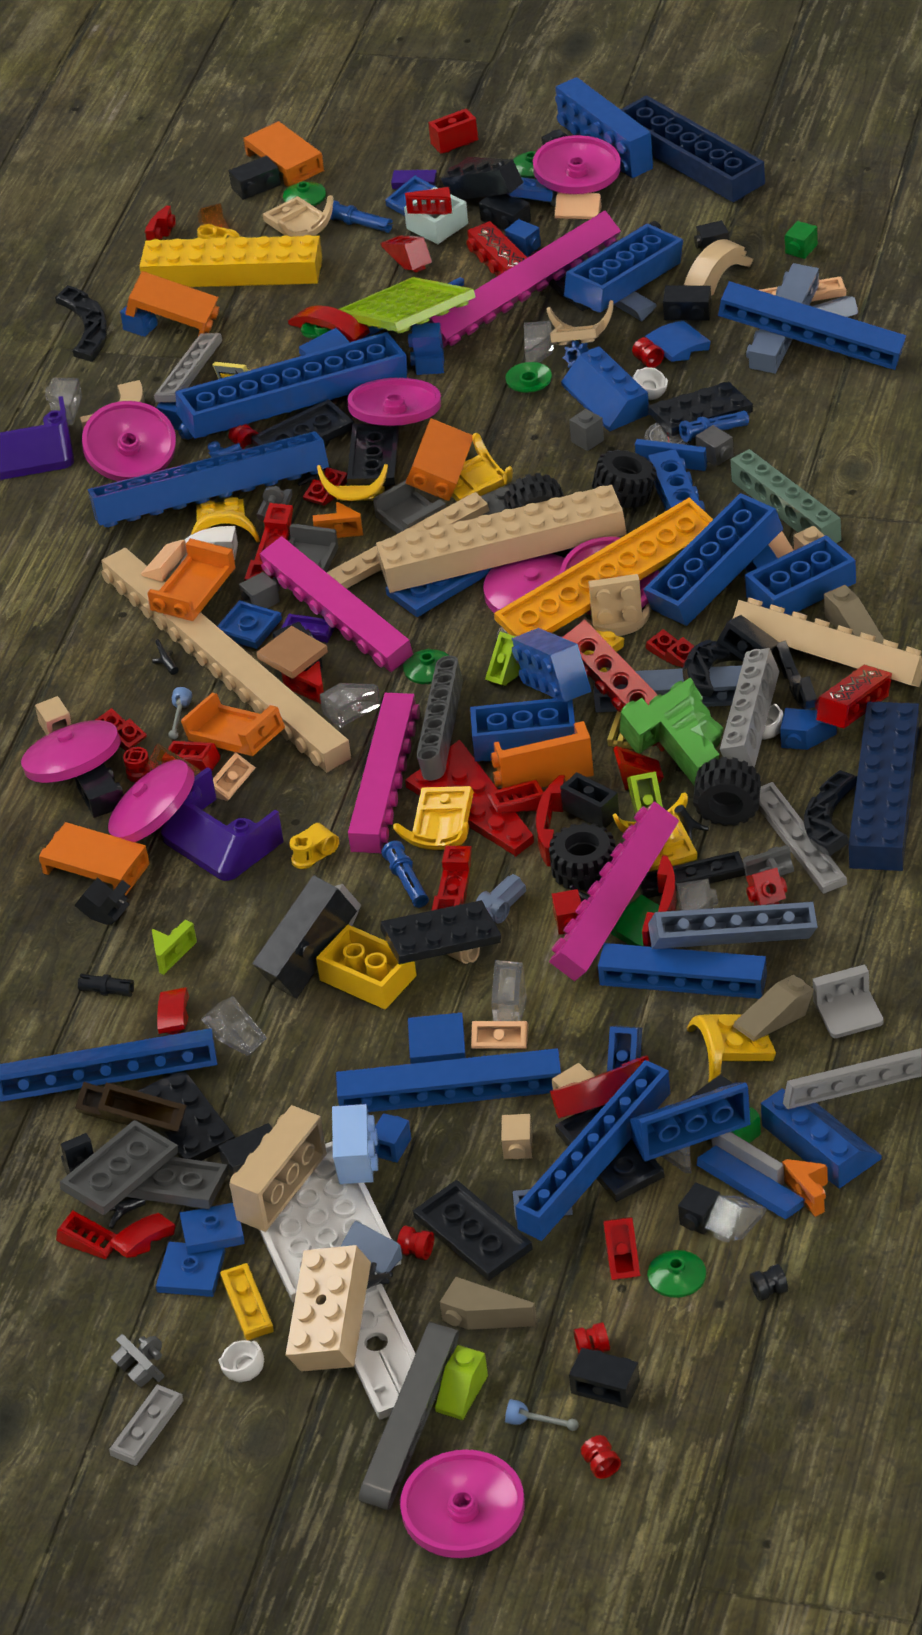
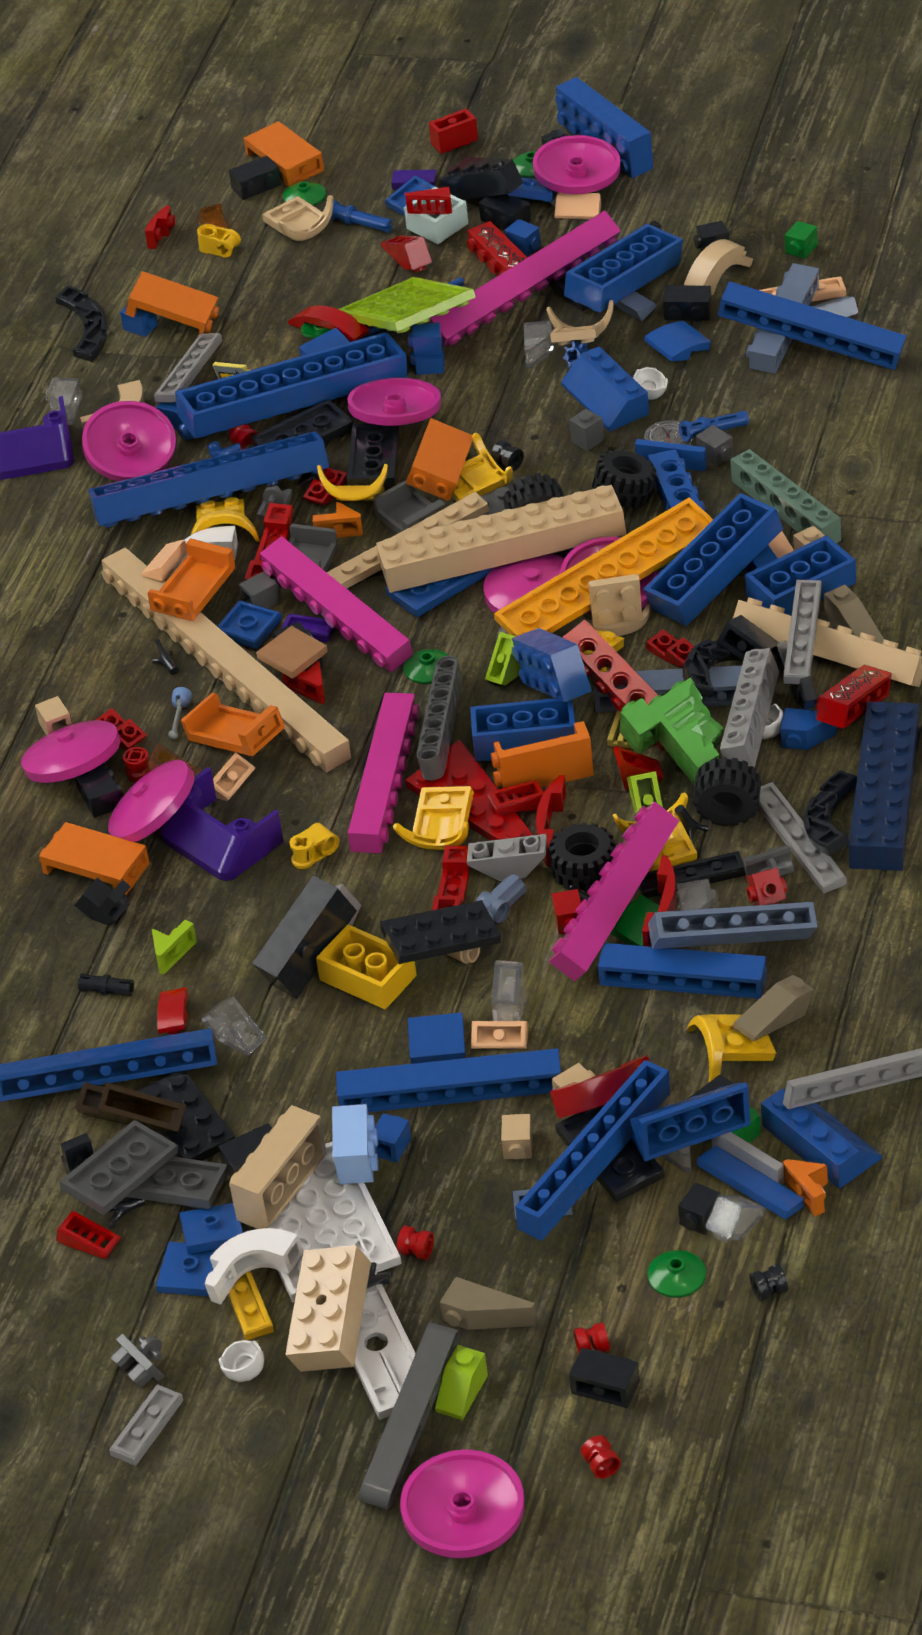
red slope [110,1212,175,1258] -> none
yellow brick [139,235,323,287] -> none
red slope [162,741,221,772] -> none
clear slope [320,683,381,728] -> none
sand blue slope [340,1221,402,1274] -> none
blue pin [381,841,429,908] -> none
black plate [413,1179,533,1281] -> none
hinge [505,1399,579,1431] -> none
green dish [506,362,552,393] -> none
black brick [560,772,619,828] -> none
red slope [603,1217,641,1280] -> none
blue slope [607,1026,642,1072] -> none
dark blue brick [621,95,765,202] -> none
red wheel [632,337,664,368] -> none
black plate [648,382,753,436] -> none
light grey bracket [813,964,883,1038] -> none
none -> white arch [204,1228,303,1304]
none -> light grey slope [467,834,547,881]
none -> black wheel [491,440,524,471]
none -> light grey tile [784,580,822,684]

